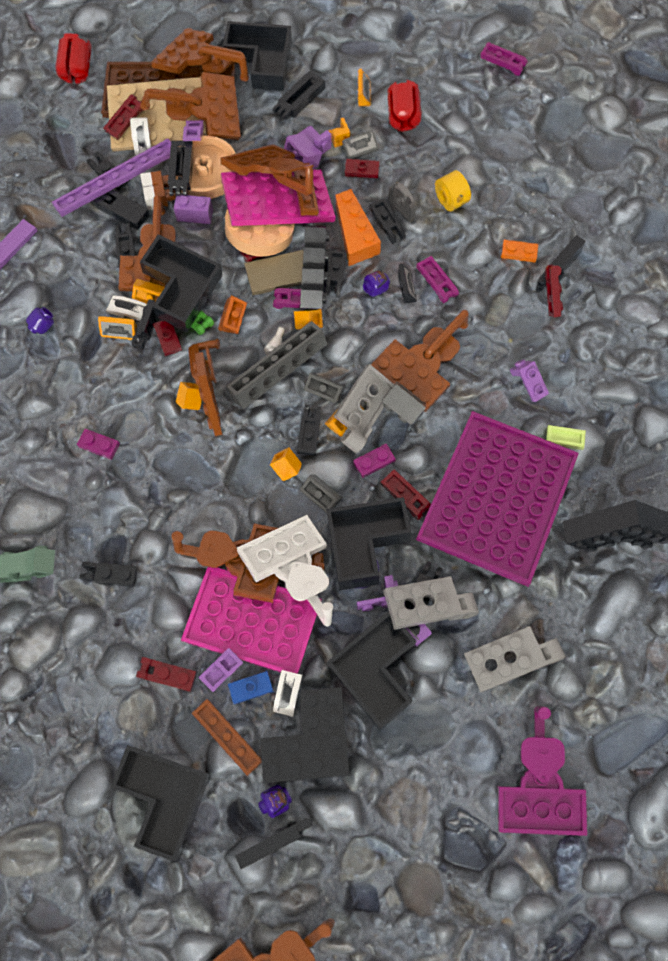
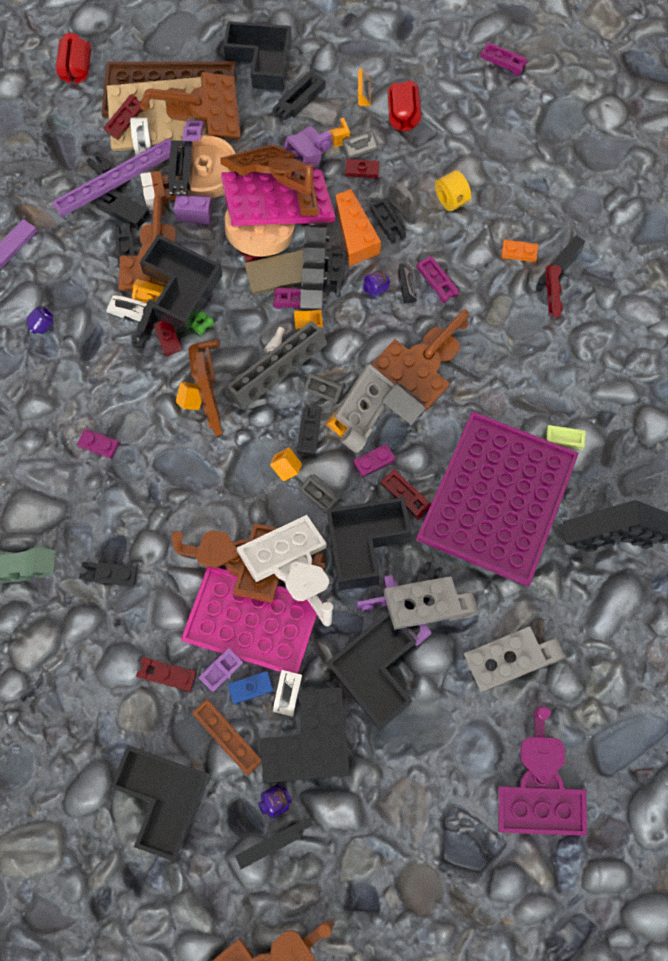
slope [98,316,137,340] -> none
dark orange plate [151,28,249,81] -> none
orange slope [218,295,247,334] -> none
medium lavender bracket [509,359,549,402] -> none

